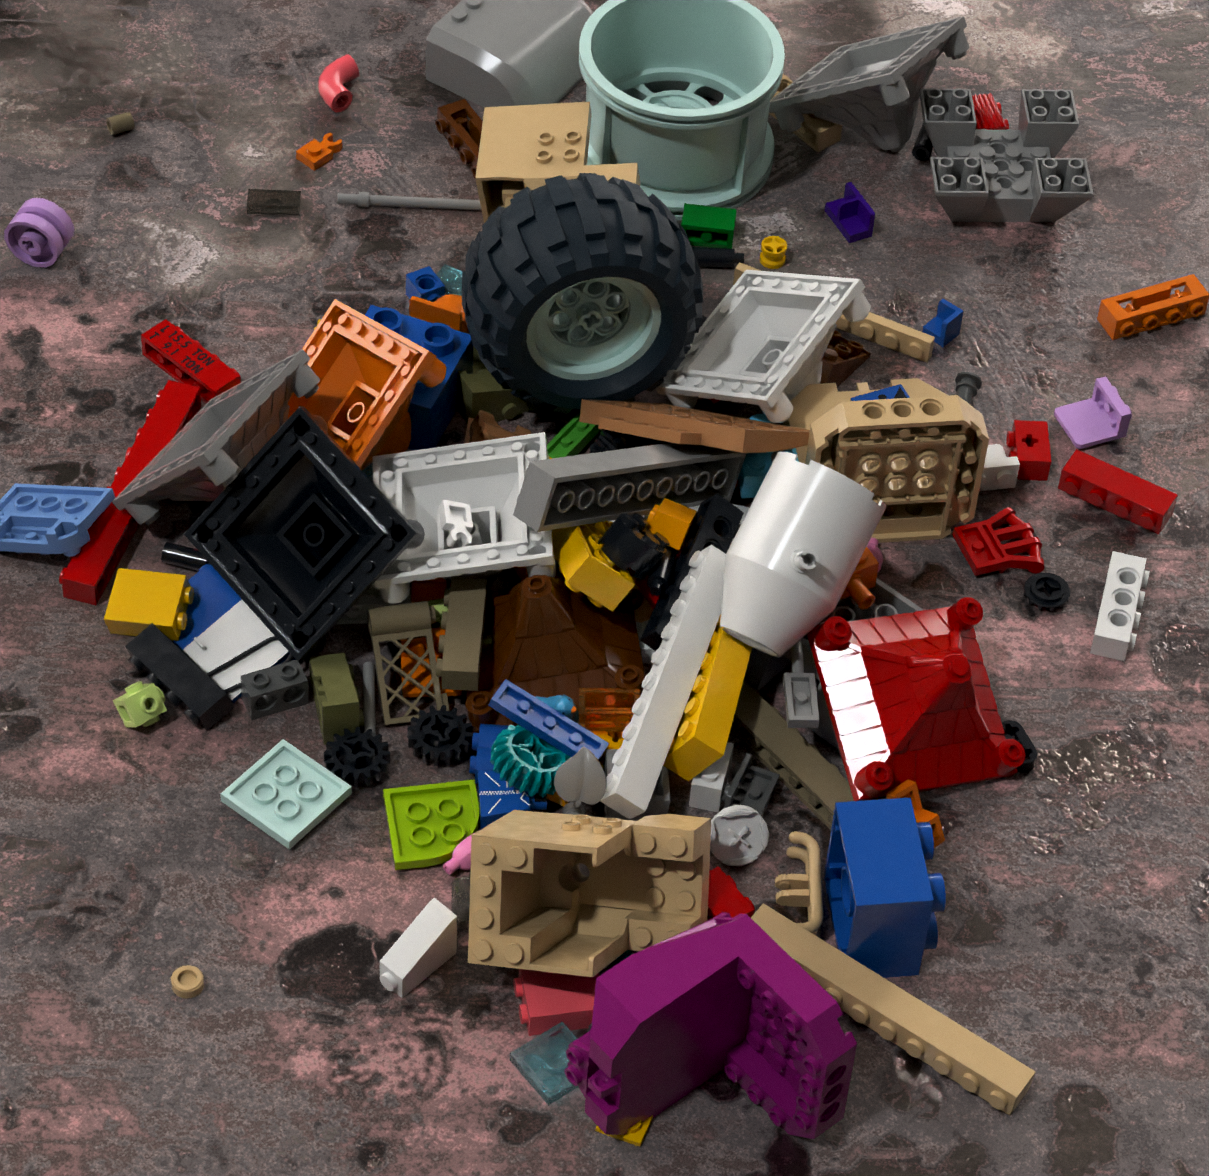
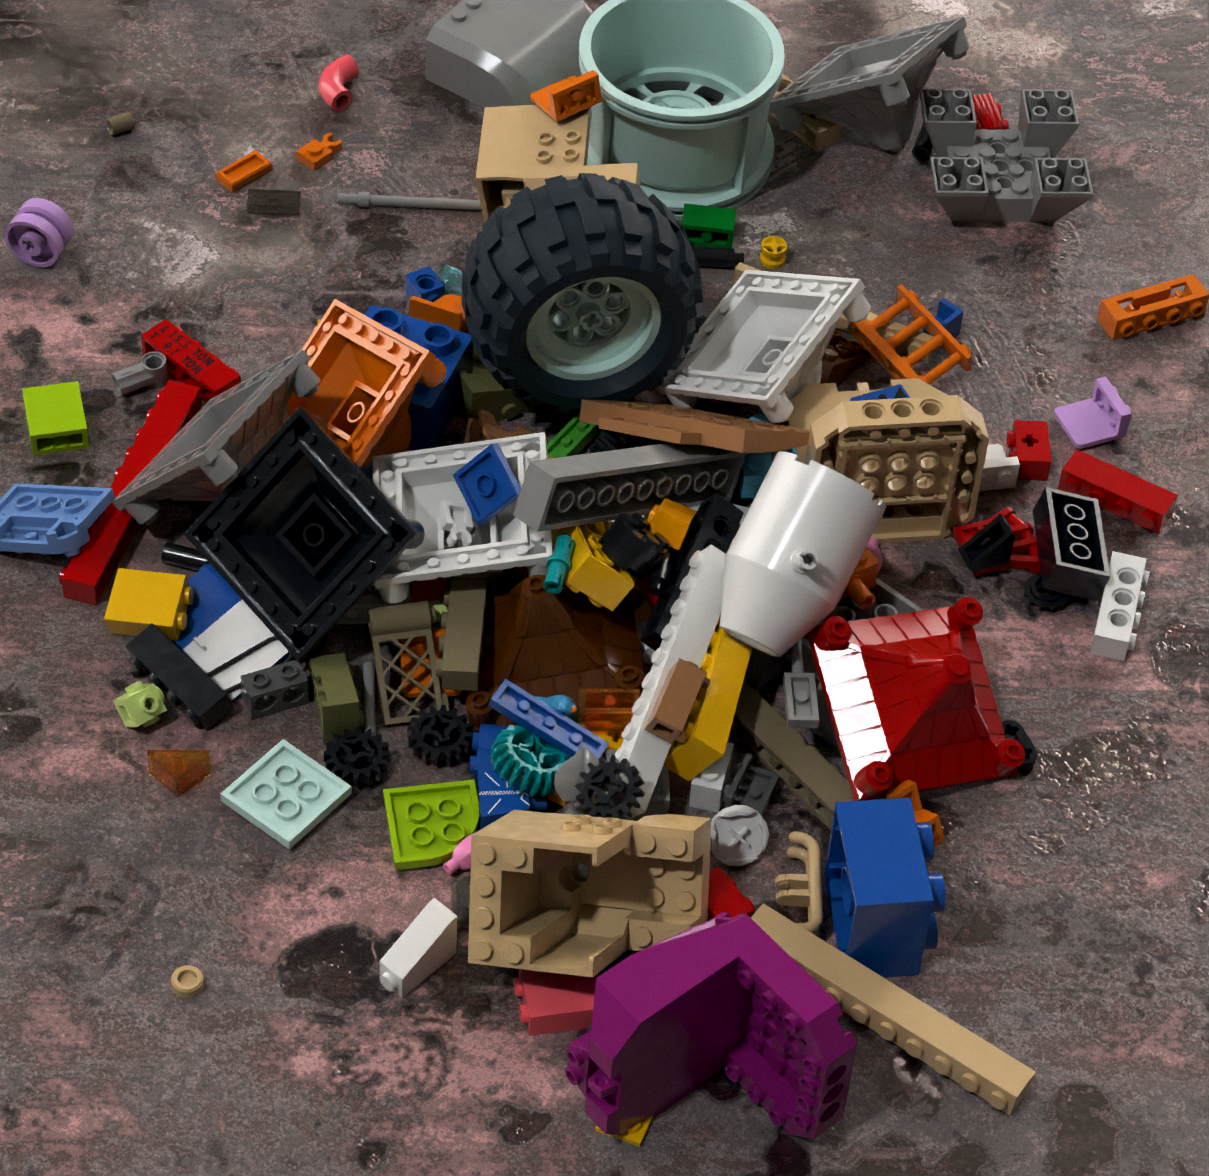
reddish brown brick [435,99,483,178] -> none
clear light blue plate [510,1022,578,1106] -> none
dark purple panel [825,182,875,243] -> none
dark grey pin [955,372,982,405] -> none
none -> lime brick [22,381,89,456]
none -> light grey piece [112,351,169,395]
none -> clear orange slope [147,750,211,798]
none -> orange tile [215,150,273,193]
none -> blue tile [453,443,521,525]
none -> orange bracket [530,70,602,122]
none -> teal pin [542,535,575,594]
none -> black gear [575,755,645,819]
none -> medium nougat brick [644,658,710,744]
none -> orange fence [851,284,972,385]
none -> black slope [958,513,1015,572]
none -> black brick [1033,487,1110,601]

